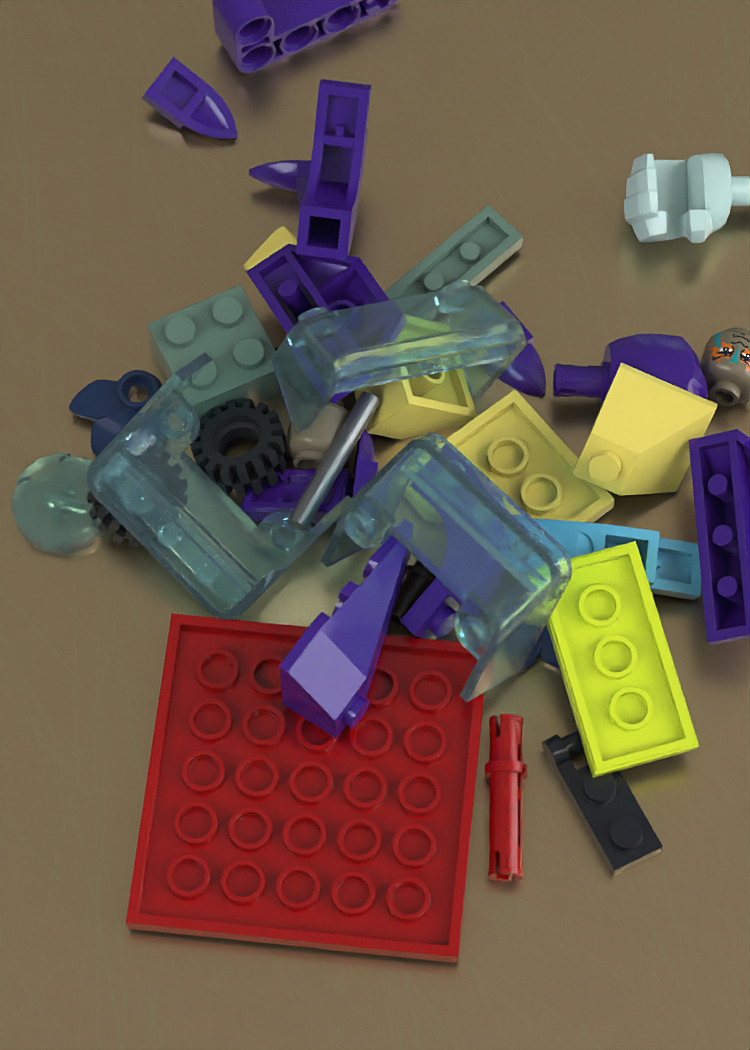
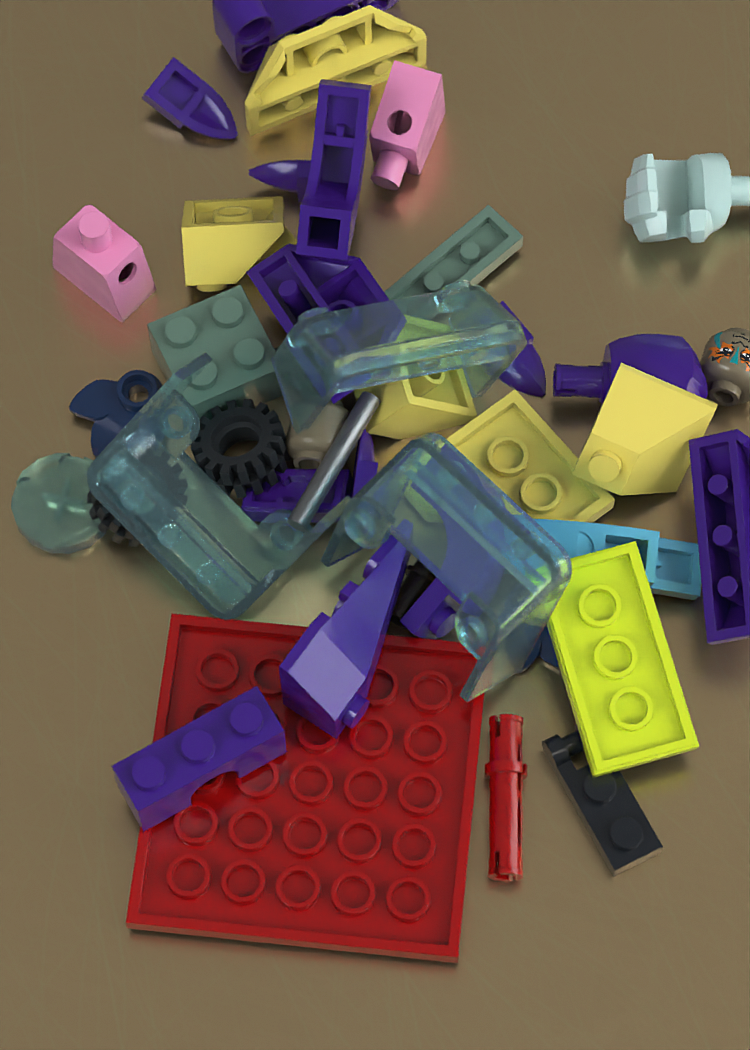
none -> bright pink torso [53,204,156,323]
none -> dark purple arch [112,686,287,832]
none -> light yellow slope [181,196,284,292]
none -> light yellow wedge [245,5,427,136]
none -> bright pink torso [369,60,446,190]

